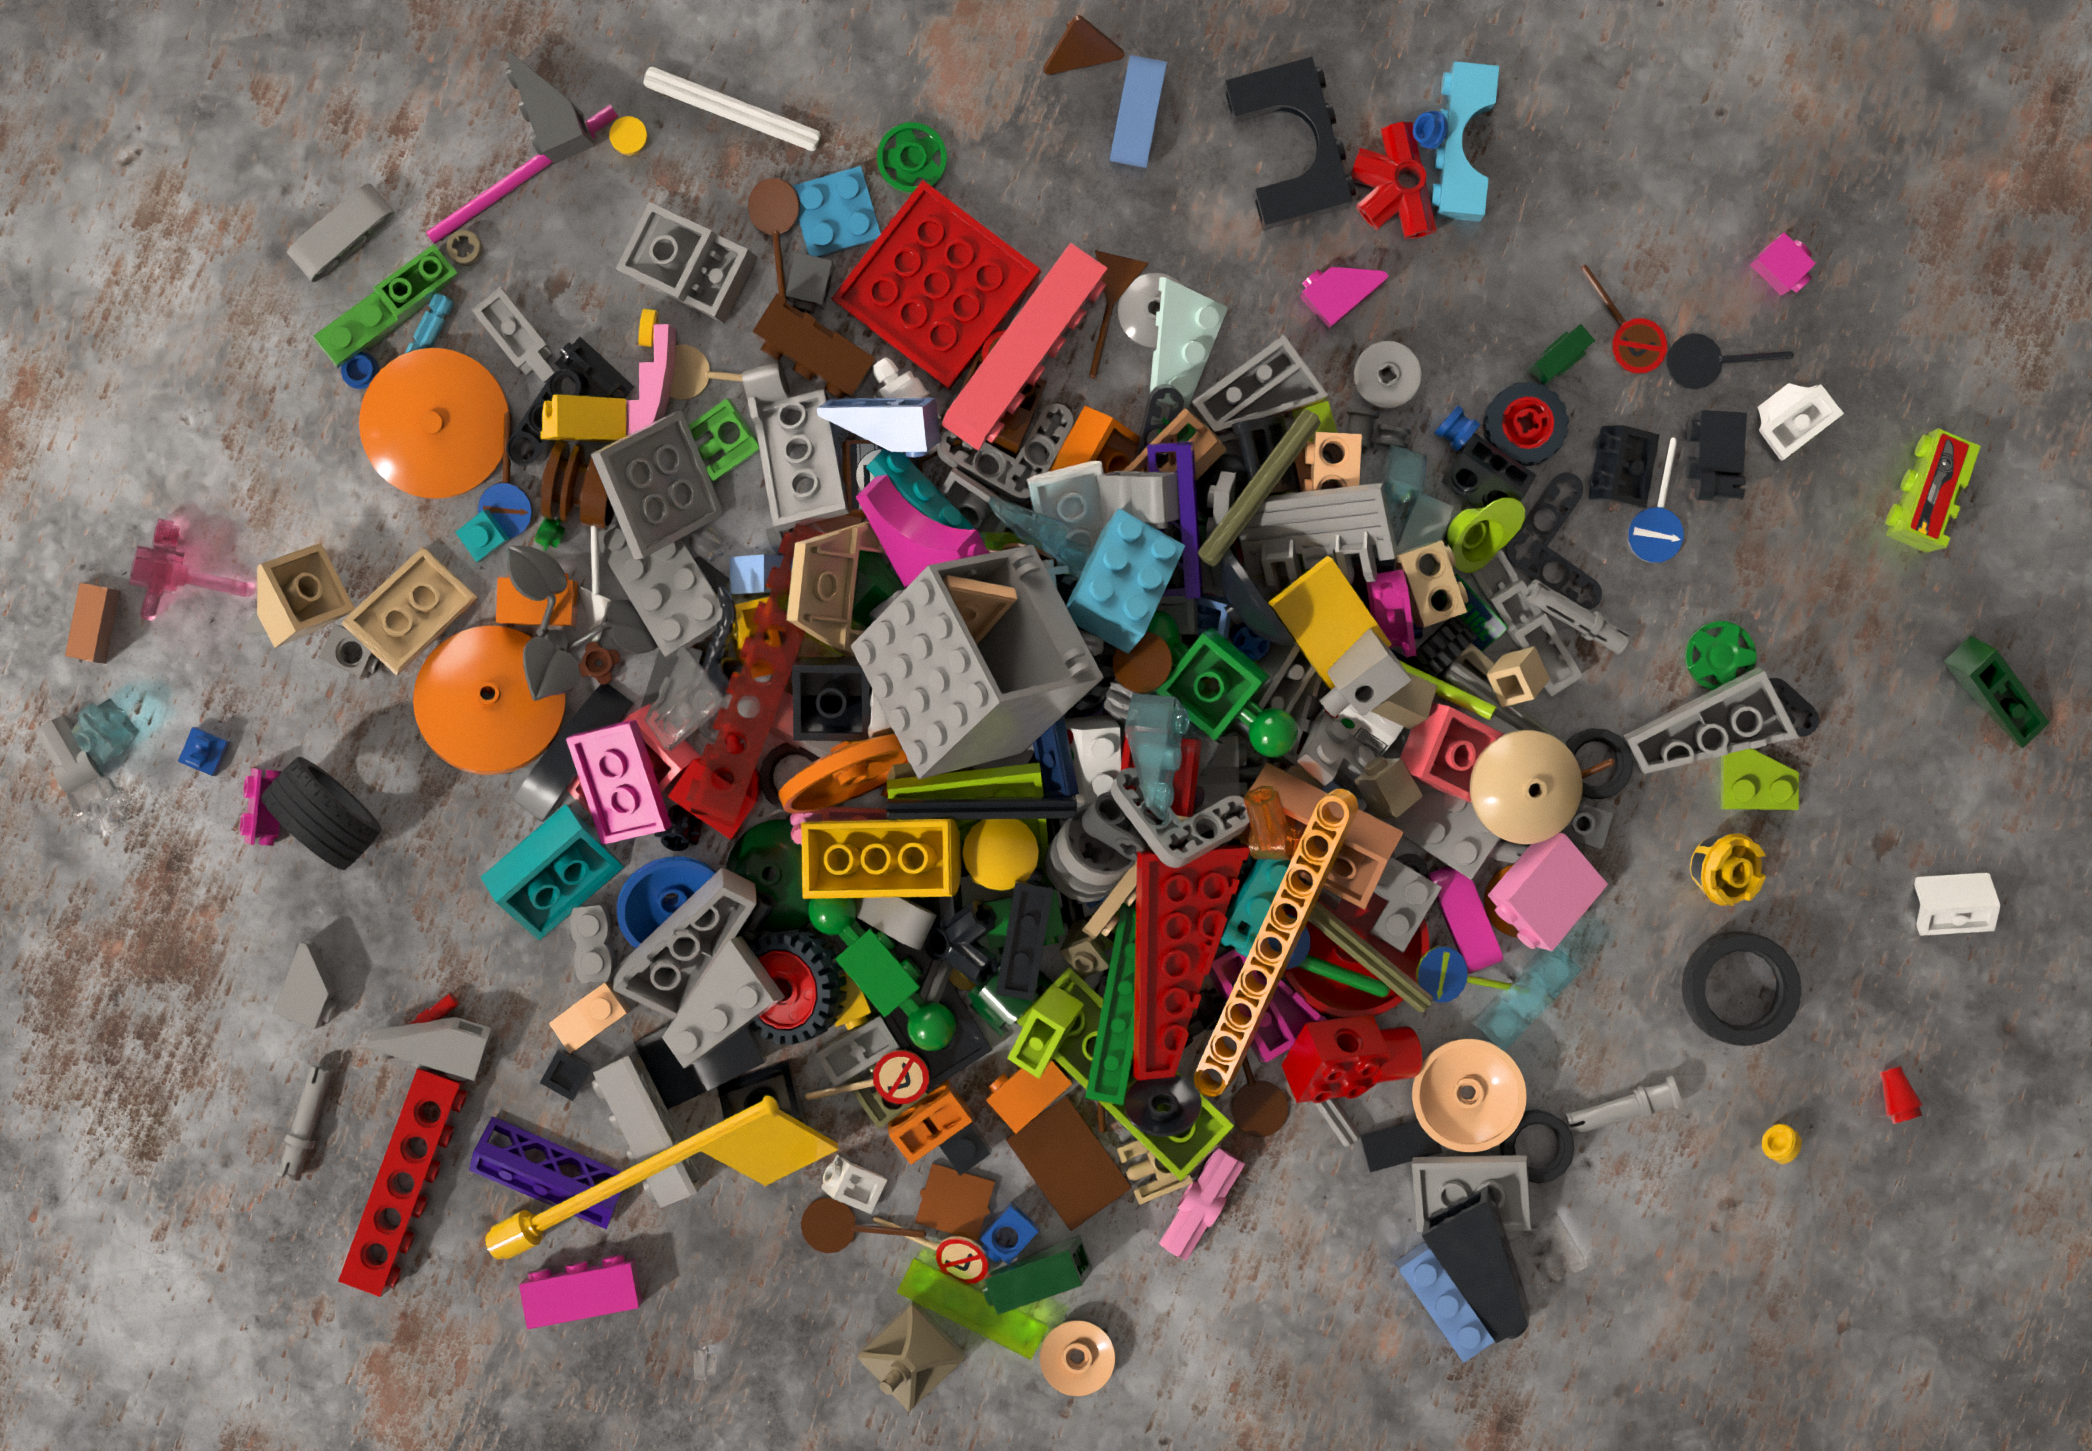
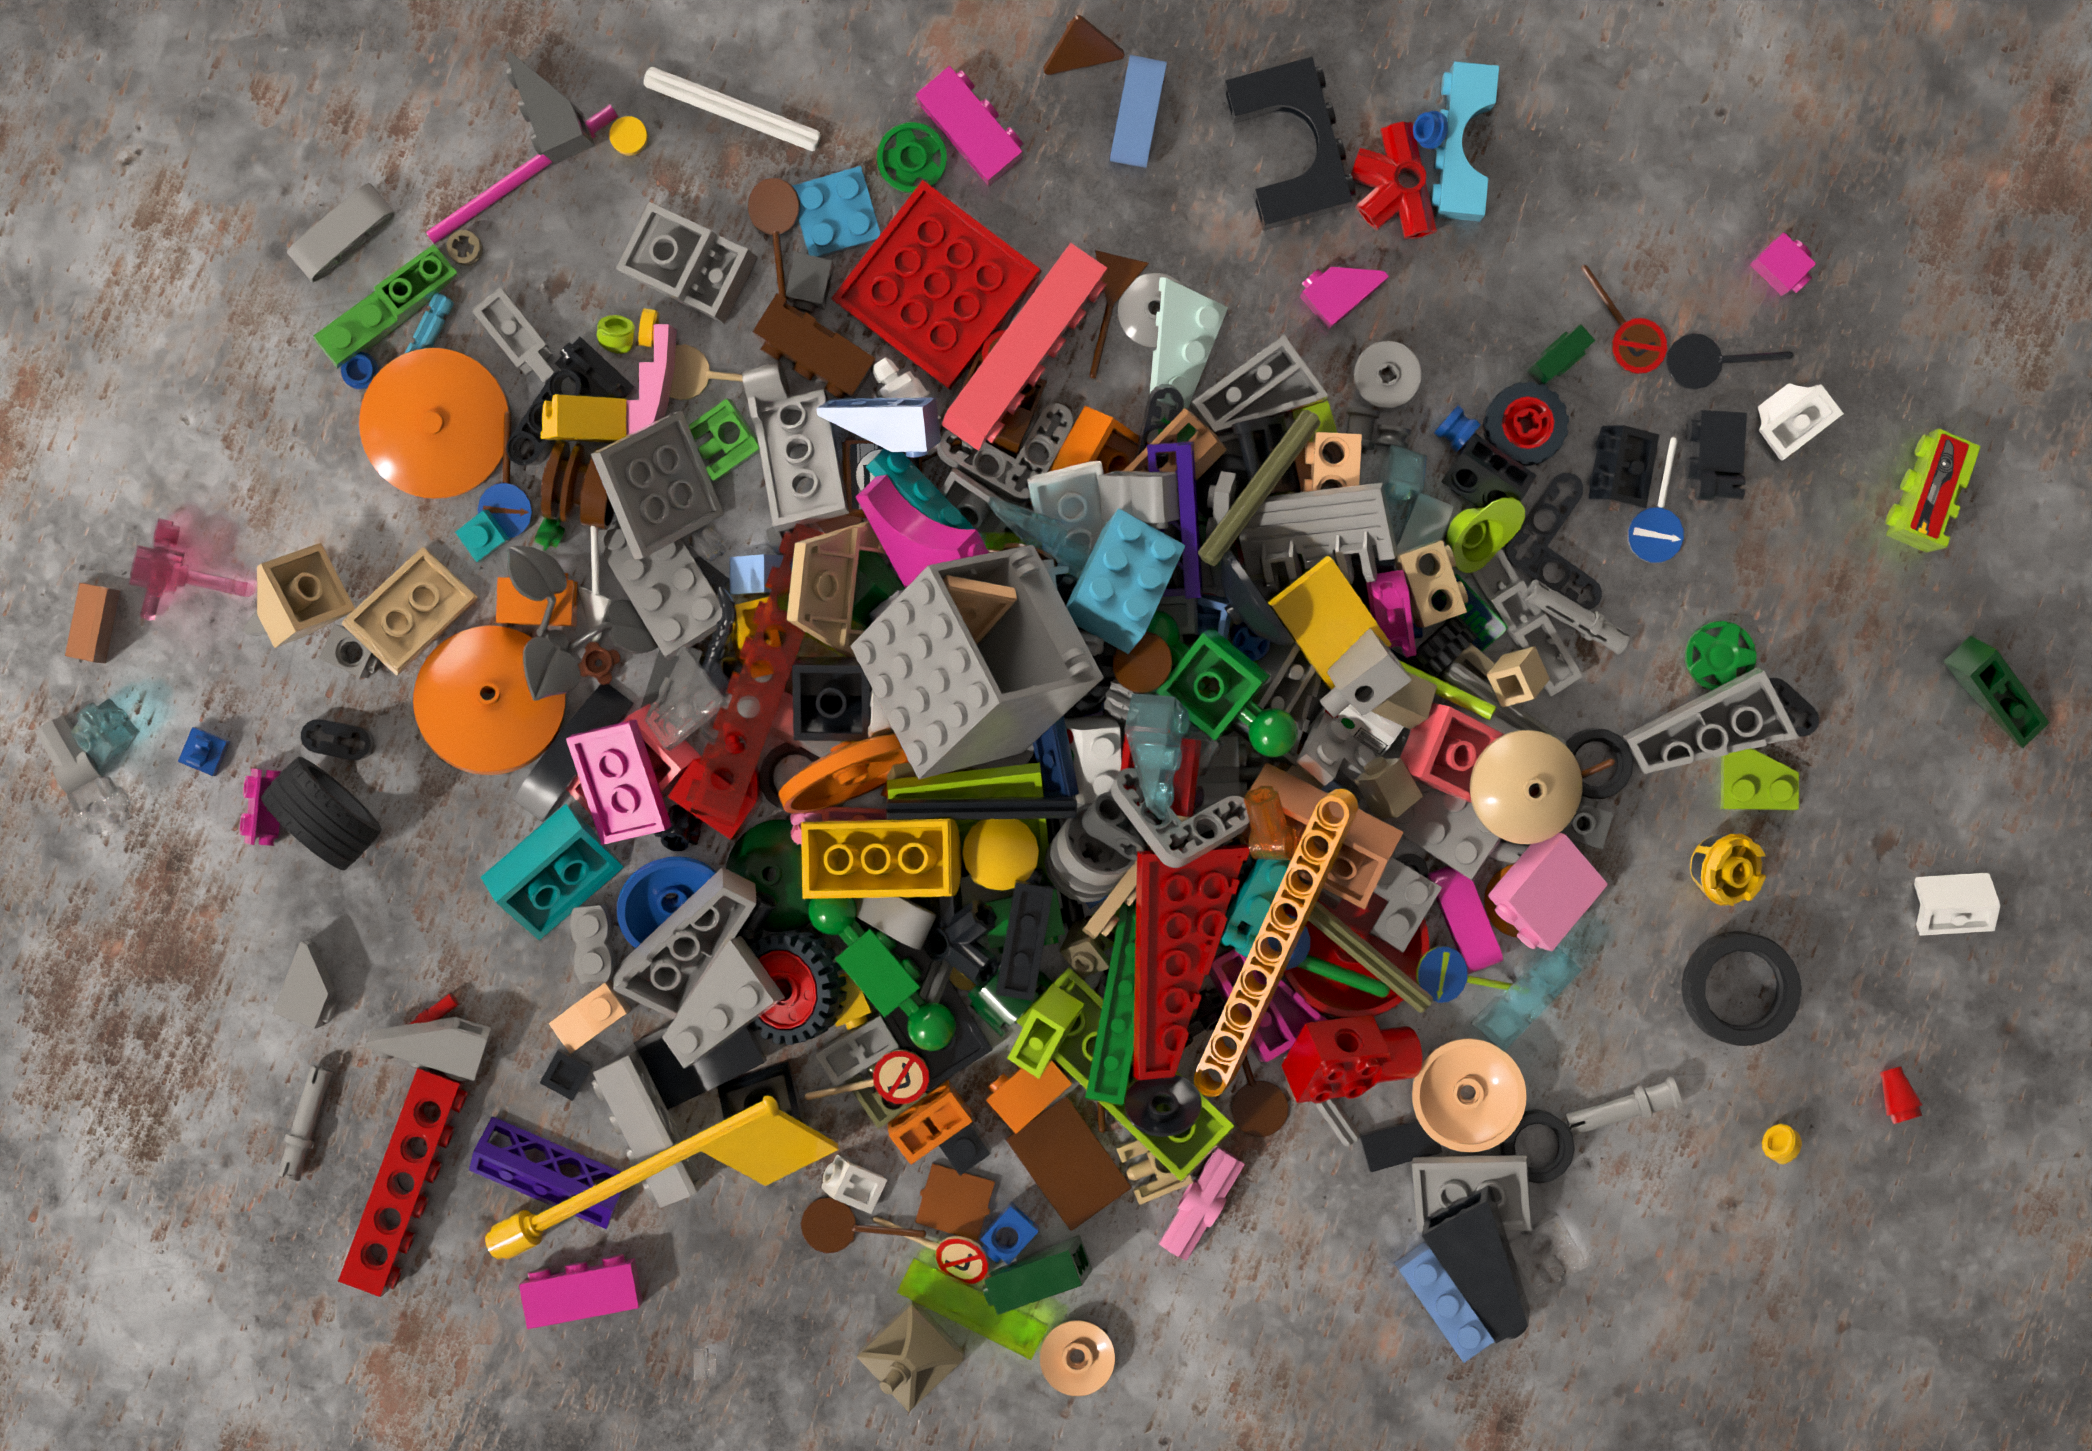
none -> black beam [301,719,374,760]
none -> lime tile [596,315,635,354]
none -> dark pink brick [915,65,1024,187]

